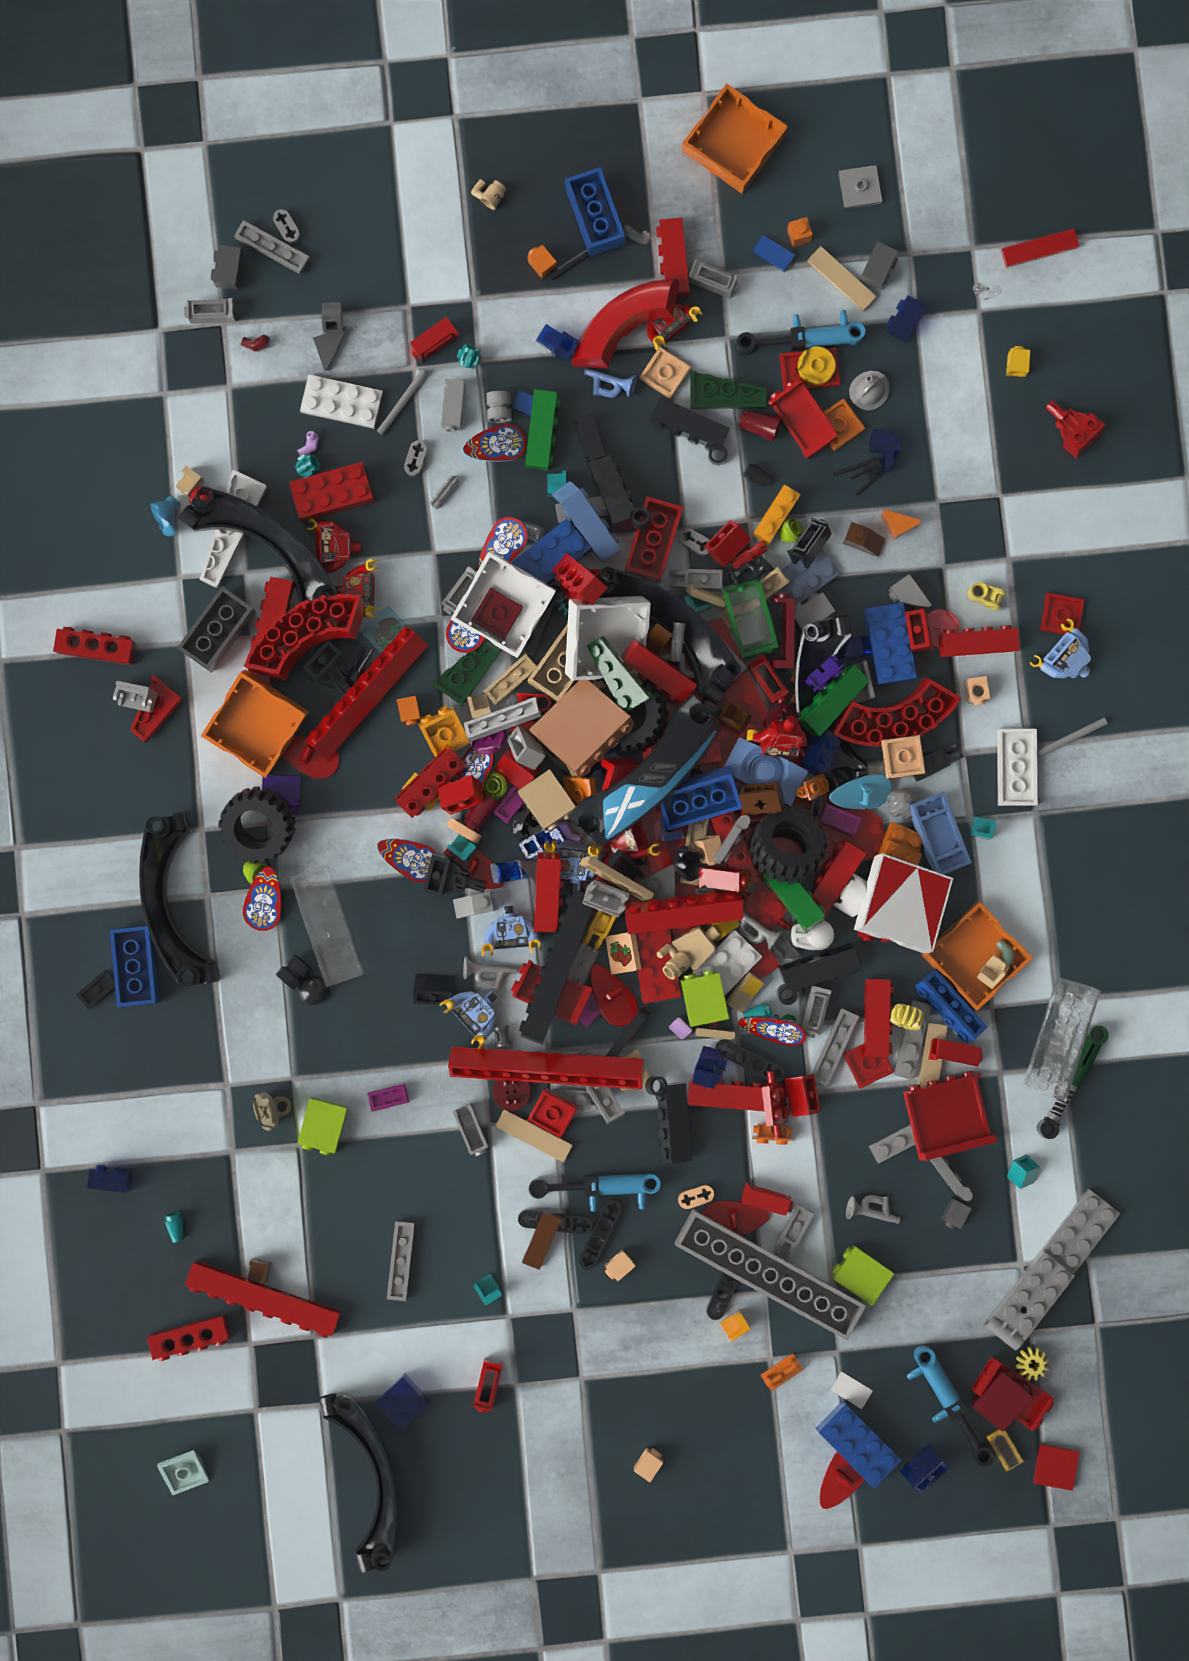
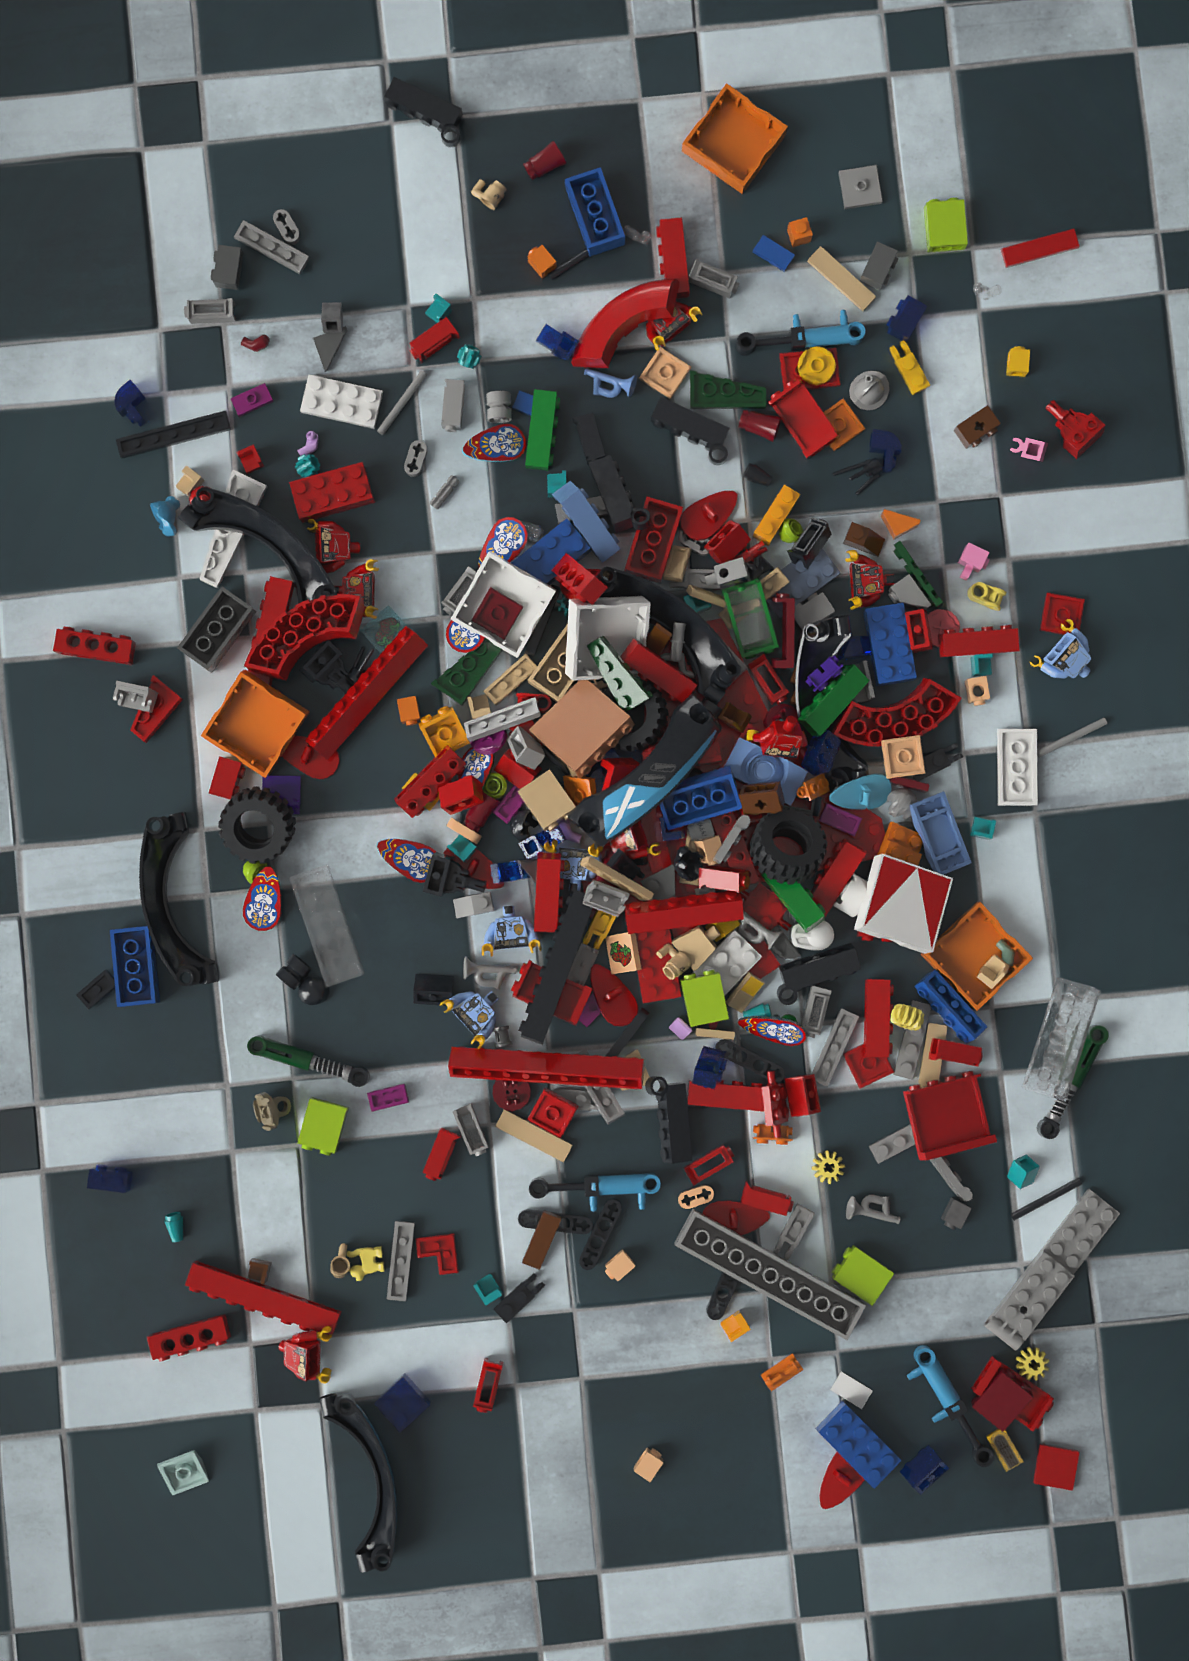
none -> clear blue brick [114,379,146,427]
none -> black tile [116,410,231,459]
none -> red brick [209,756,246,800]
none -> magenta plate [230,383,273,417]
none -> red panel [236,444,265,474]
none -> piece [247,1036,370,1087]
none -> red torso [279,1326,332,1384]
none -> tan piece [330,1243,350,1278]
none -> light yellow animal [346,1246,385,1281]
none -> black hinge [384,77,463,147]
none -> red tile [415,1233,459,1275]
none -> red window [422,1128,461,1181]
none -> teal panel [425,293,452,323]
none -> black hinge [493,1273,545,1324]
none -> dark red plant [523,141,567,180]
none -> tan tile [663,545,691,582]
none -> red shield [680,491,738,541]
none -> red window [683,1144,734,1186]
none -> dark grey piece [687,818,715,841]
none -> light grey torso [705,557,751,588]
none -> light yellow gear [811,1150,845,1184]
none -> torso [845,550,894,610]
none -> dark red tile [889,777,930,793]
none -> yellow hinge [890,340,930,395]
none -> dark green wing [893,541,943,608]
none -> lime brick [924,198,968,253]
none -> reddish brown brick [954,405,1001,449]
none -> bright pink brick [958,543,990,581]
none -> teal panel [970,654,993,677]
none -> bright pink brick [1010,438,1048,462]
none -> black bar [1010,1178,1082,1221]

